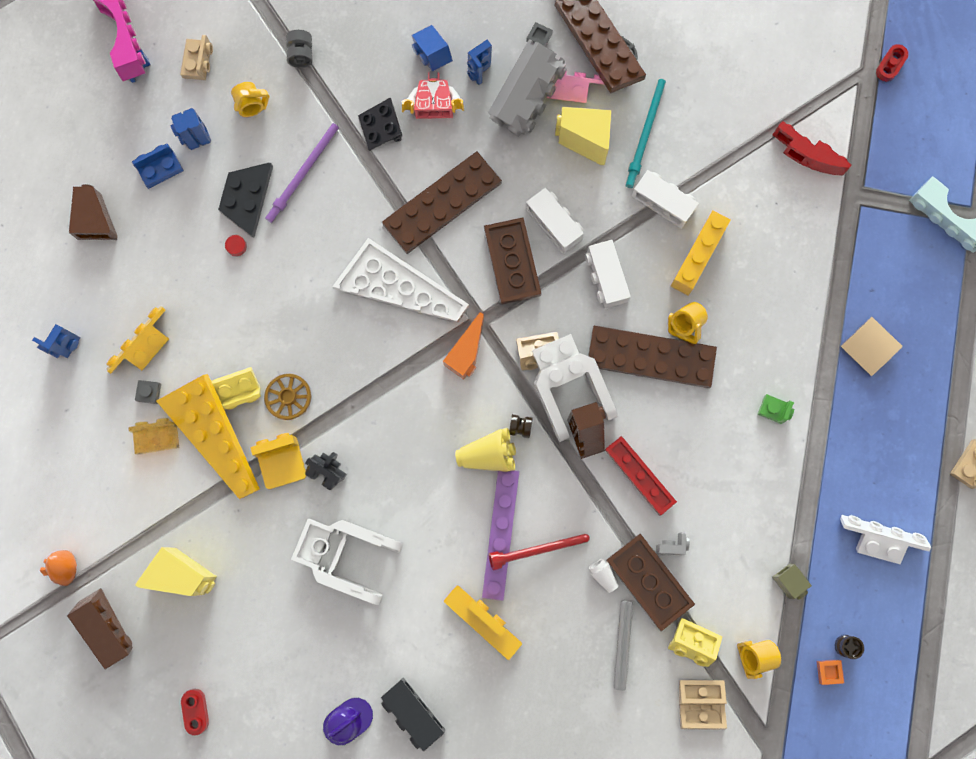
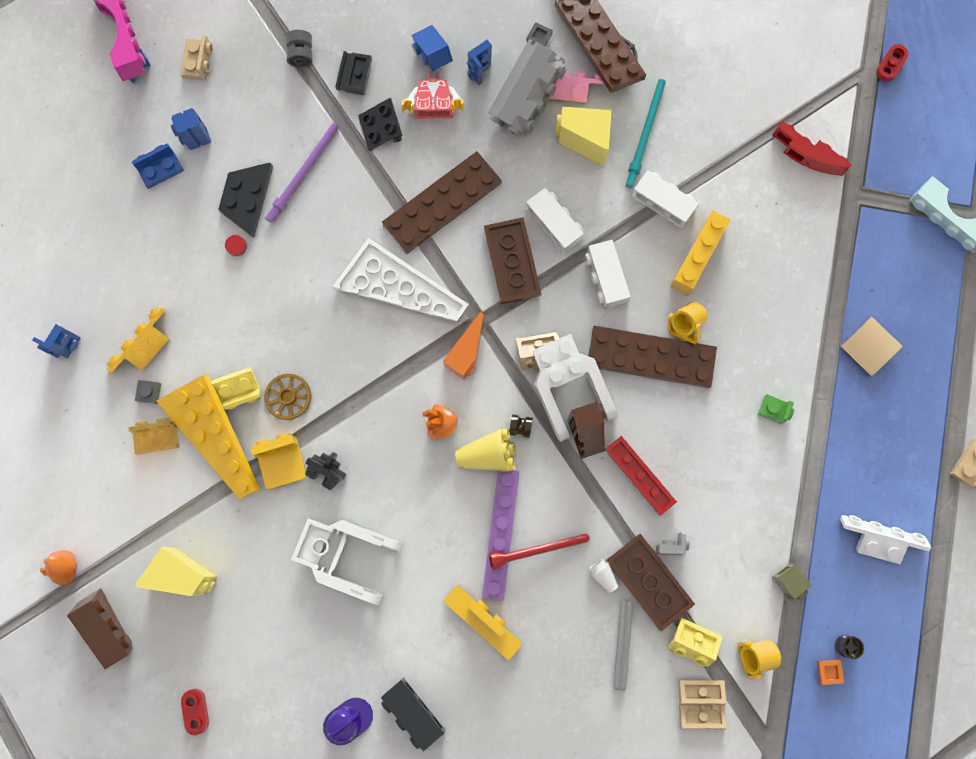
reddish brown slope [69,184,117,240] -> none
yellow piece [231,82,270,117] -> none
none -> black plate [335,51,372,95]
none -> orange piece [422,404,458,439]

